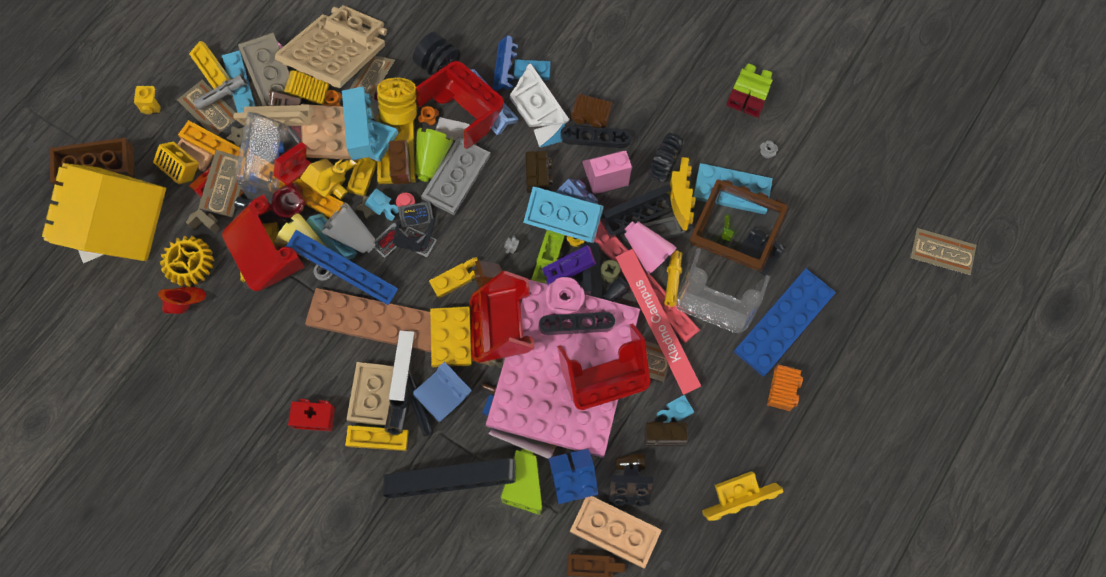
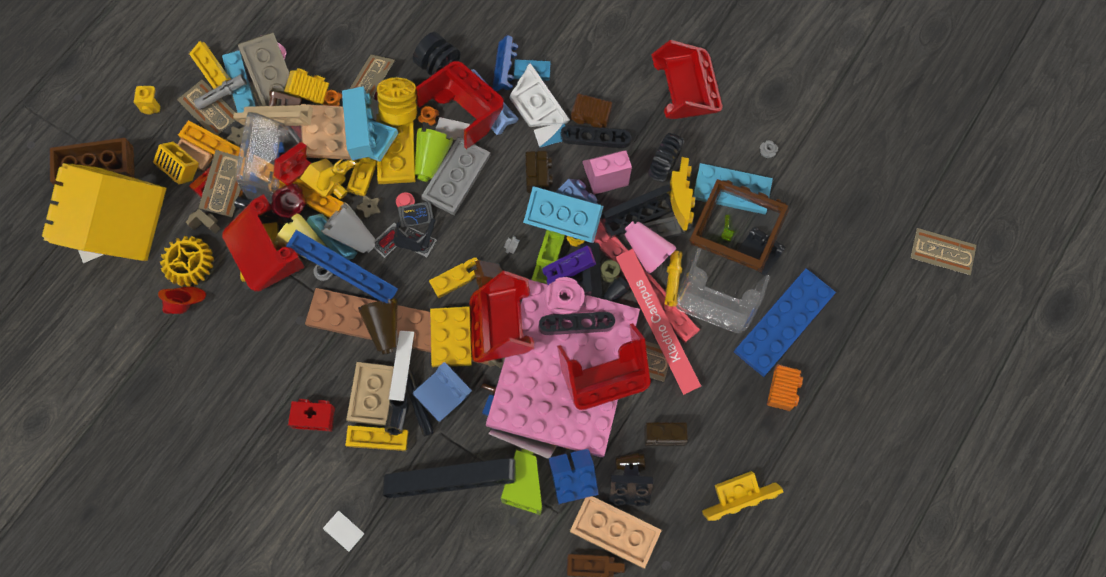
tan plate [275,5,387,88] -> none
medium azure plate [364,189,399,221] -> none
reddish brown brick [388,140,411,185] -> none
medium azure plate [656,395,694,423] -> none
hips [726,64,773,118] -> none
none -> white sticker [323,511,364,551]
none -> dark brown cone [358,299,398,355]
none -> red windscreen [651,40,722,119]

